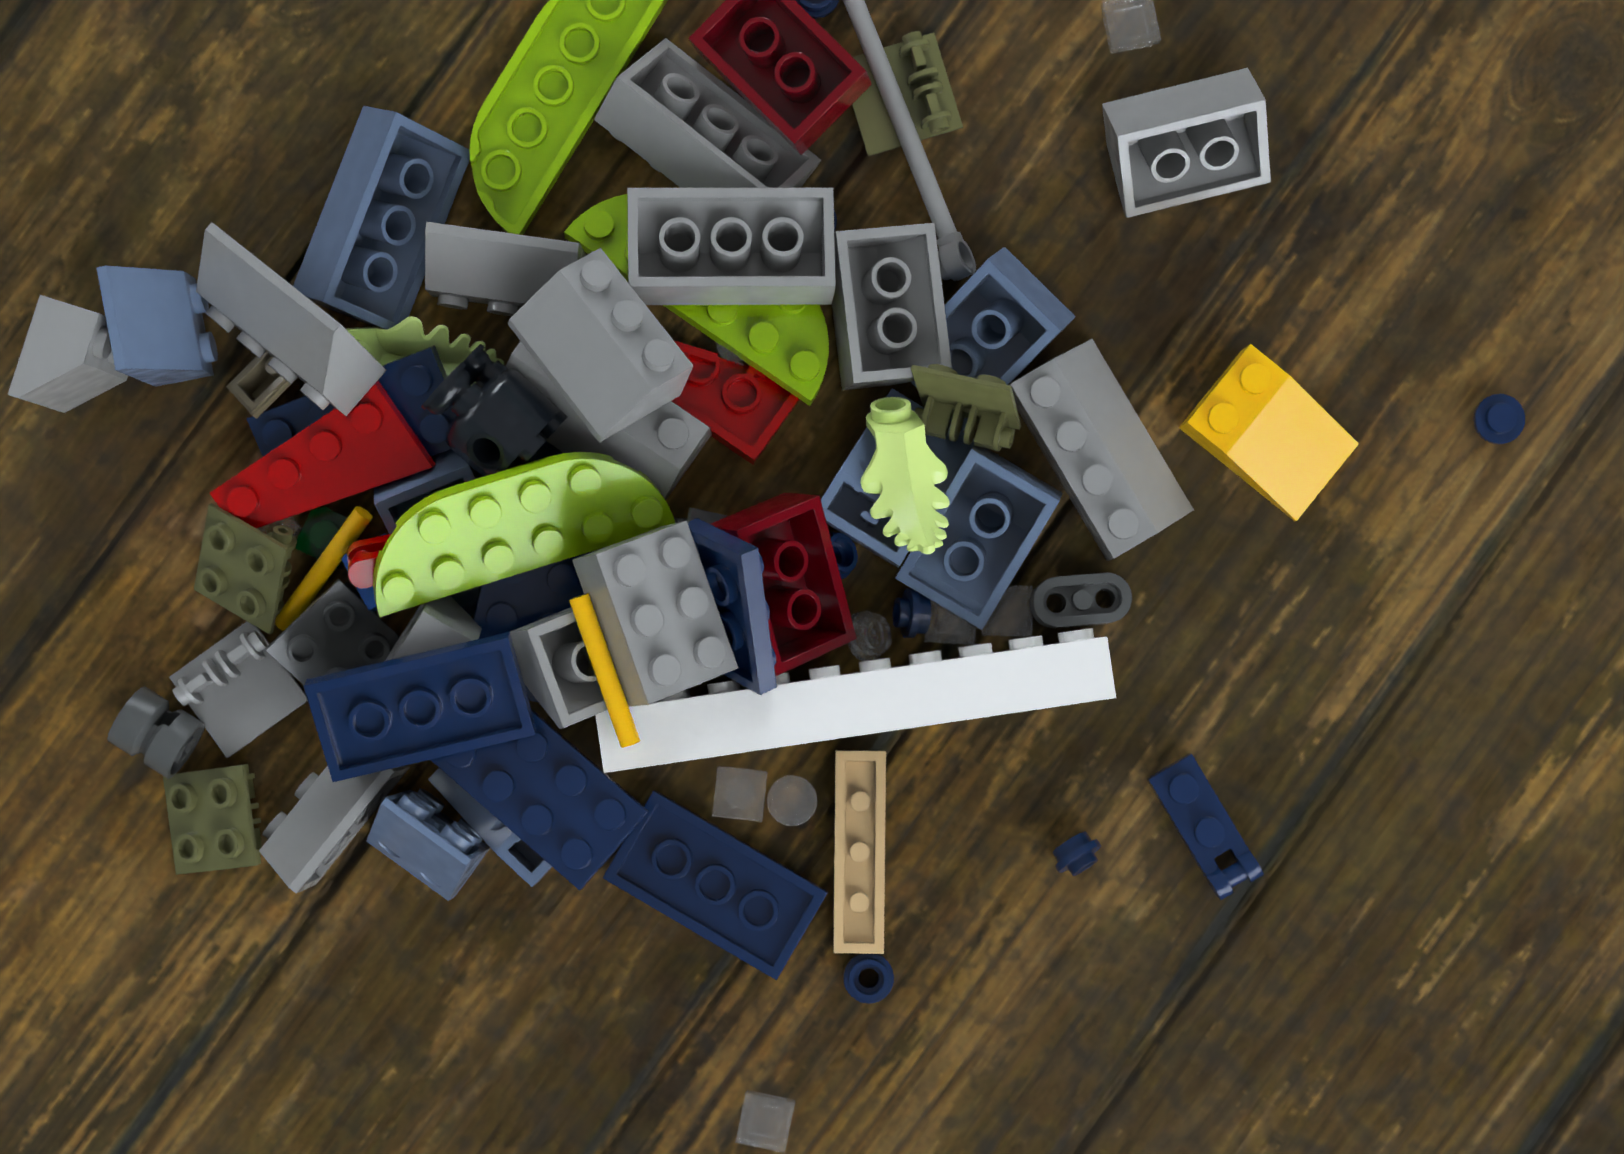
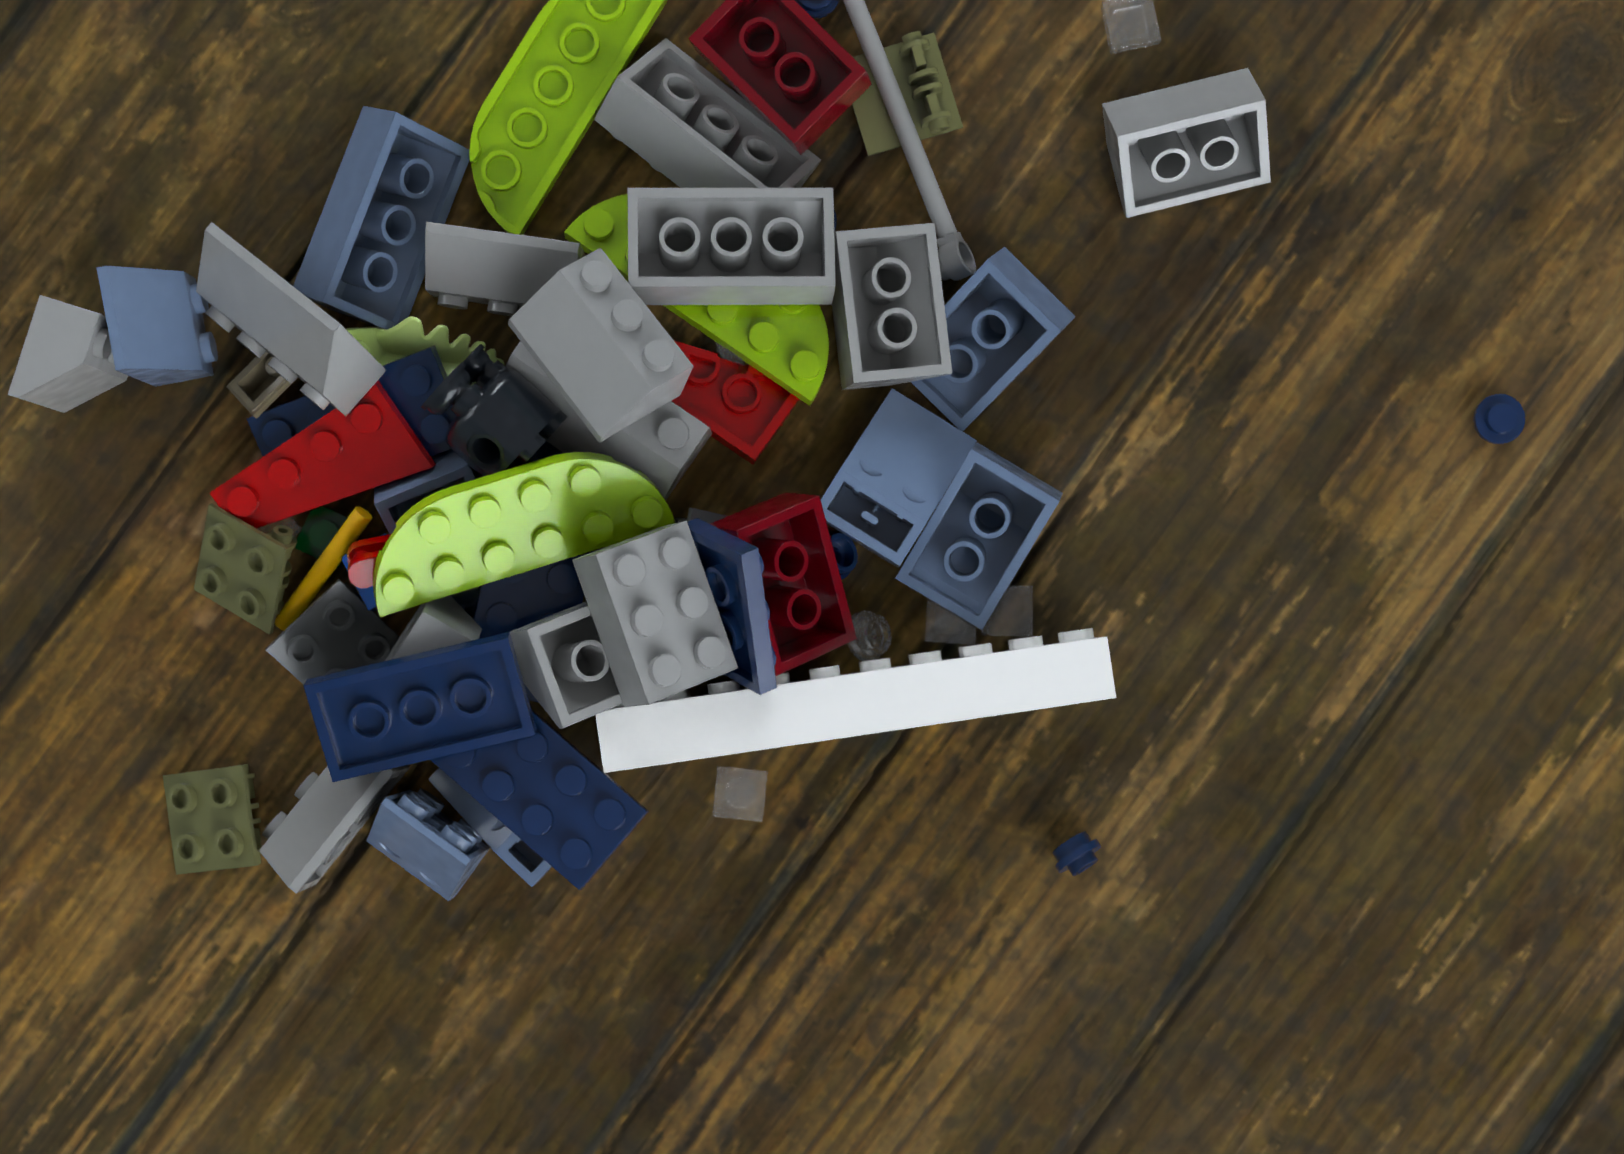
dark grey wheel [107,686,205,779] -> none
light grey hinge [169,621,308,758] -> none
yellow bar [569,593,641,748] -> none
dark blue plate [603,790,828,980] -> none
clear tile [735,1090,795,1153] -> none
clear plate [767,775,817,826] -> none
tan plate [833,750,886,954] -> none
dark blue plate [844,954,894,1003] -> none
yellowish green plant [860,397,950,554] -> none
dark blue plate [892,588,931,639] -> none
olive hinge [911,364,1021,451] -> none
light grey slope [1009,339,1194,561] -> none
dark grey plate [1029,572,1132,629] -> none
dark blue plate [1147,753,1264,901] -> none
yellow slope [1179,344,1359,521] -> none

